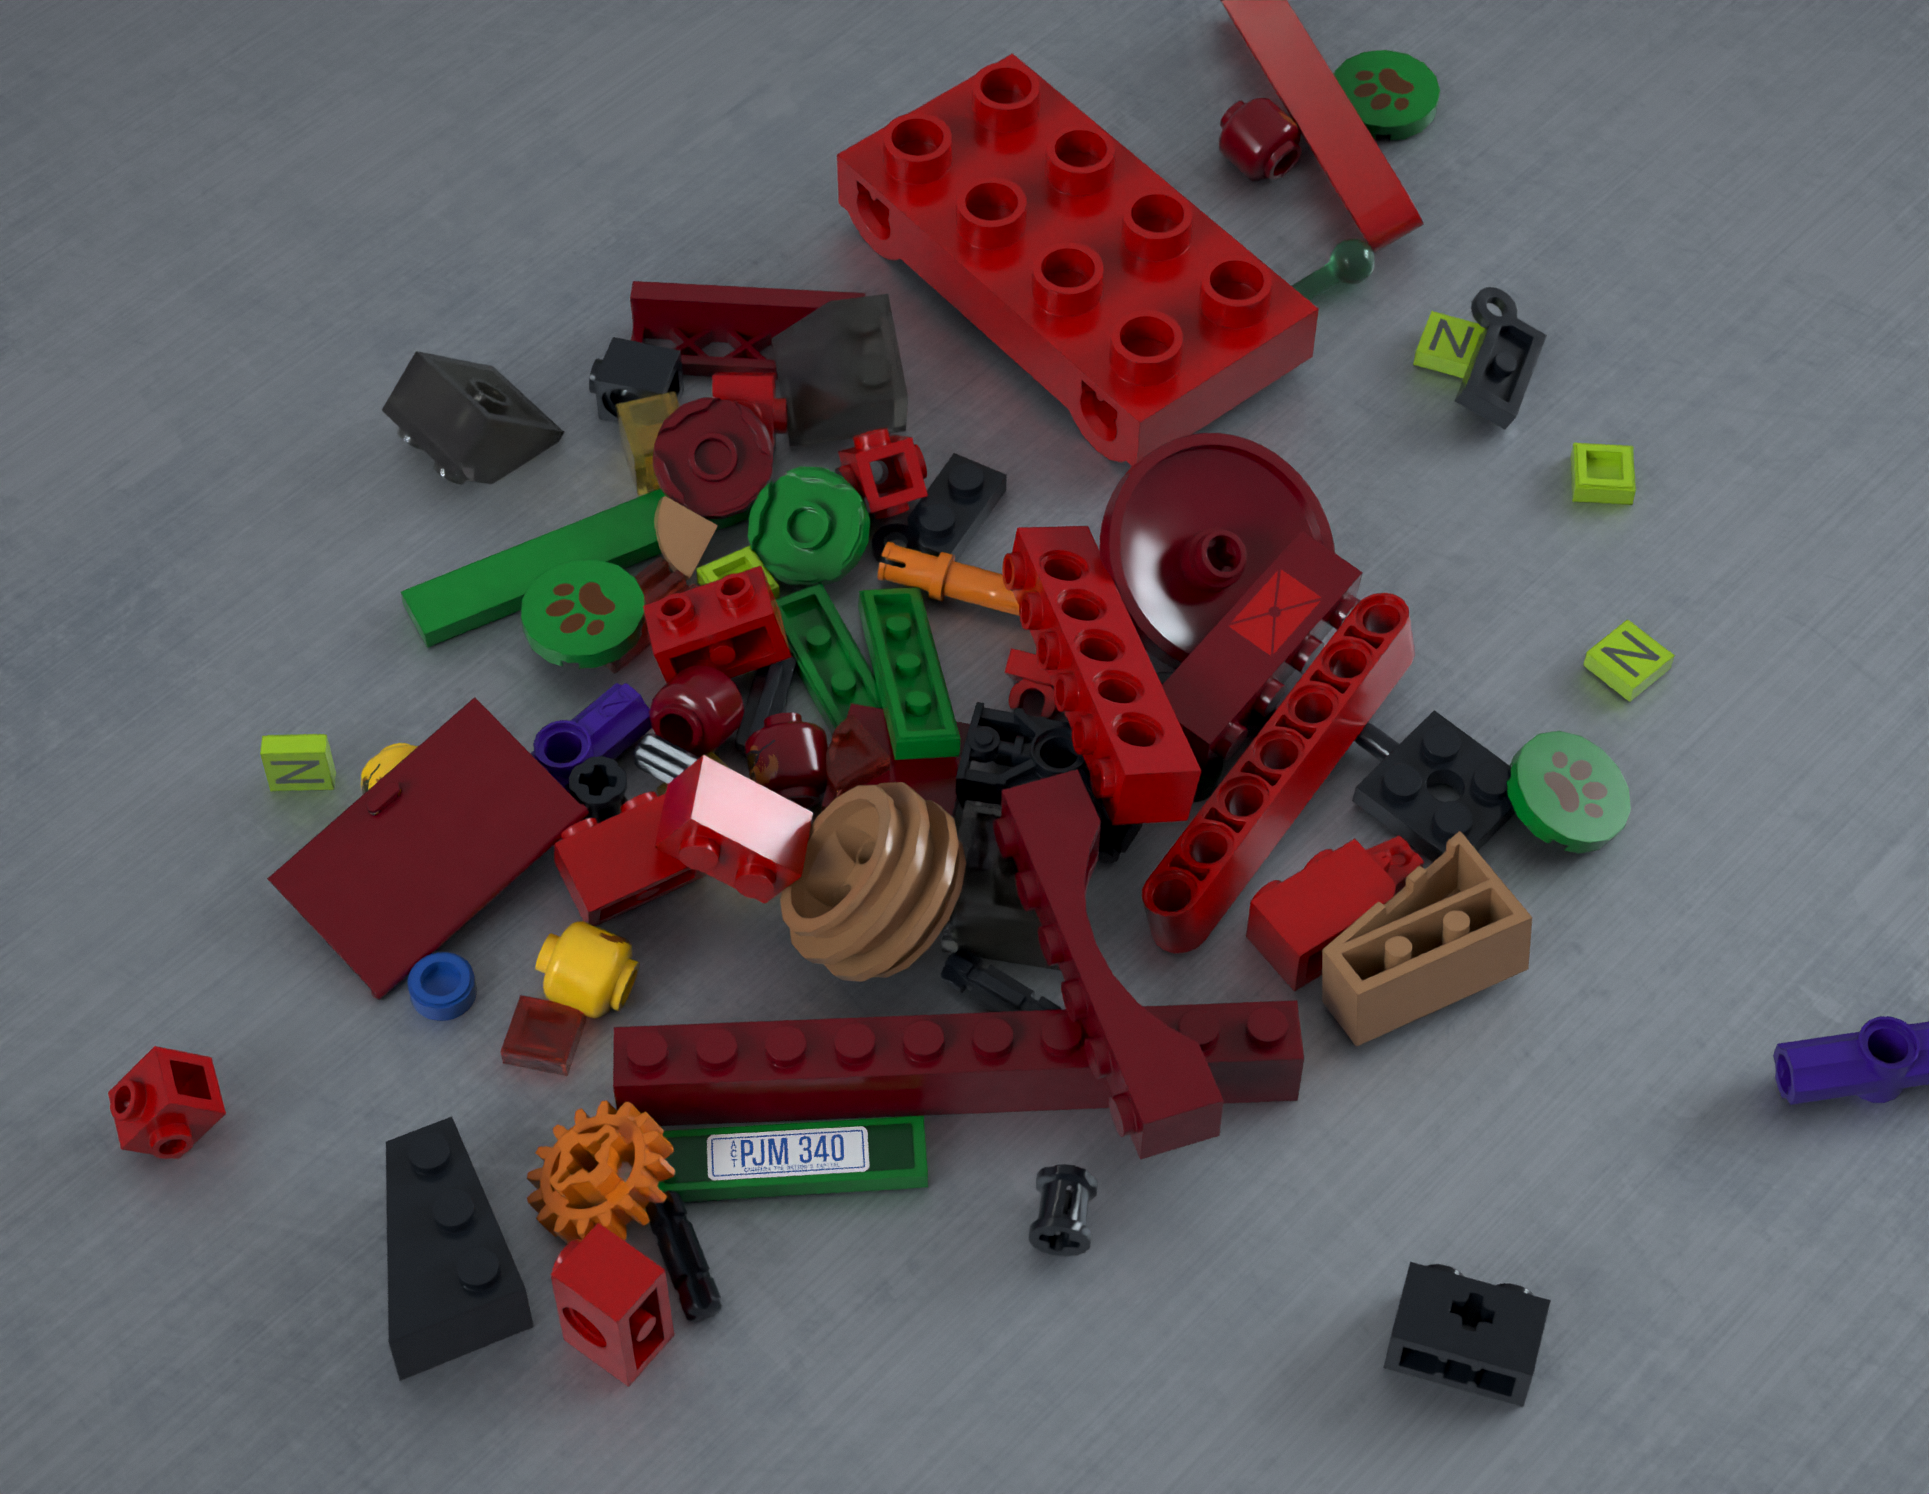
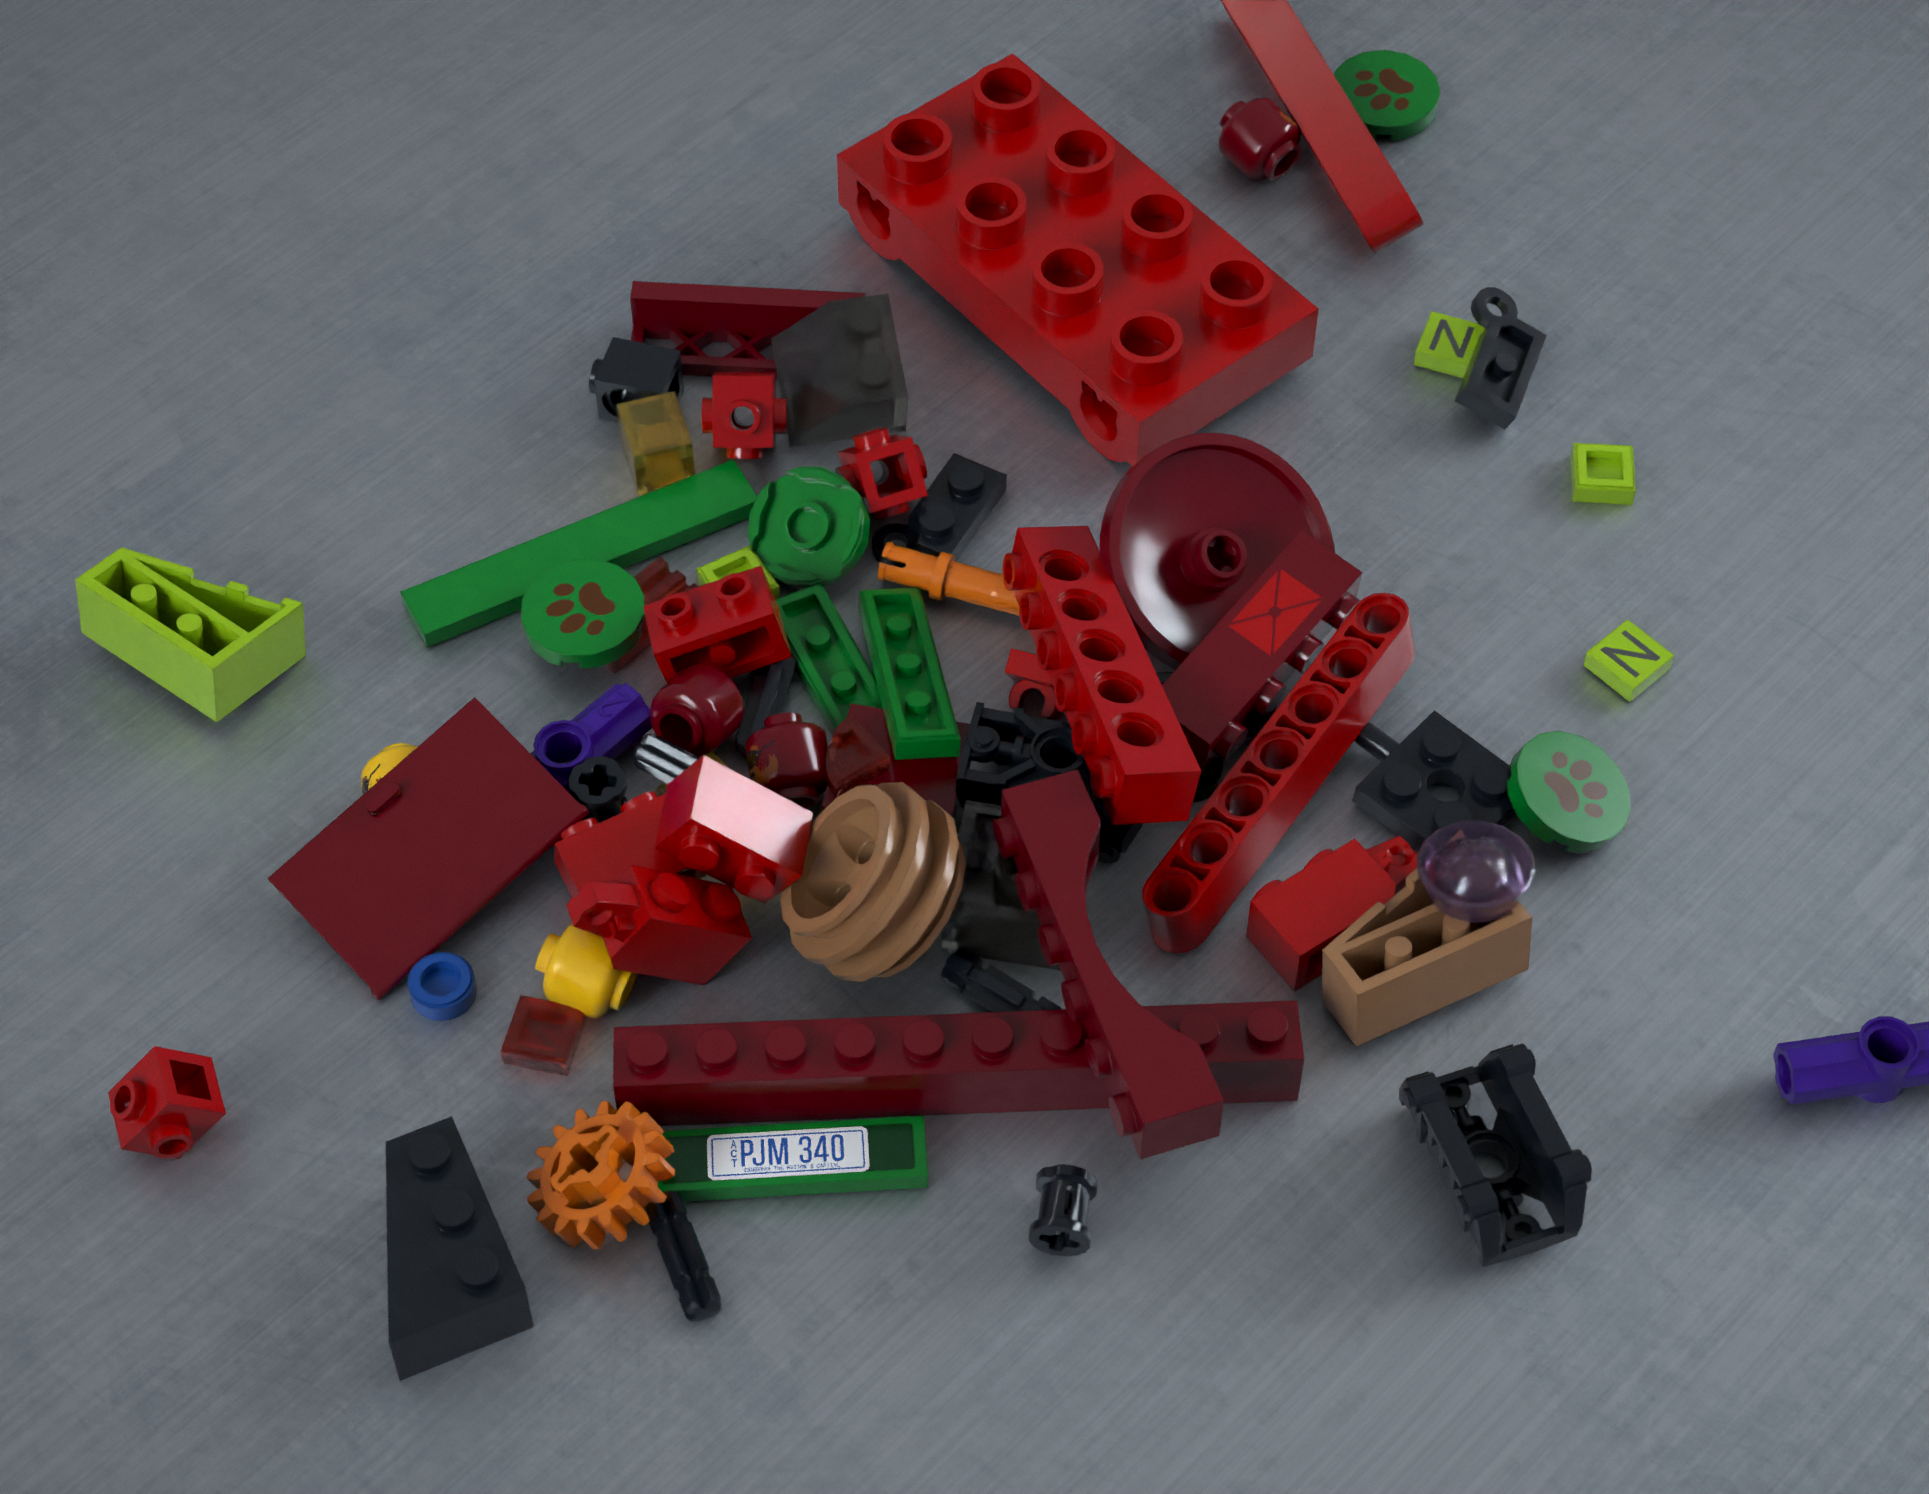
lime tile [260,734,336,791] -> none
clear smoke slope [382,351,565,485] -> none
red brick [550,1223,674,1387] -> none
dark red tile [652,397,773,520] -> none
medium nougat tile [654,496,718,581] -> none
clear green bar [1291,238,1375,301] -> none
black brick [1383,1262,1551,1407] -> none
none -> lime wedge [75,547,306,722]
none -> red hinge [566,864,752,985]
none -> black piece [1399,1043,1592,1267]
none -> clear purple hat [1416,821,1535,922]

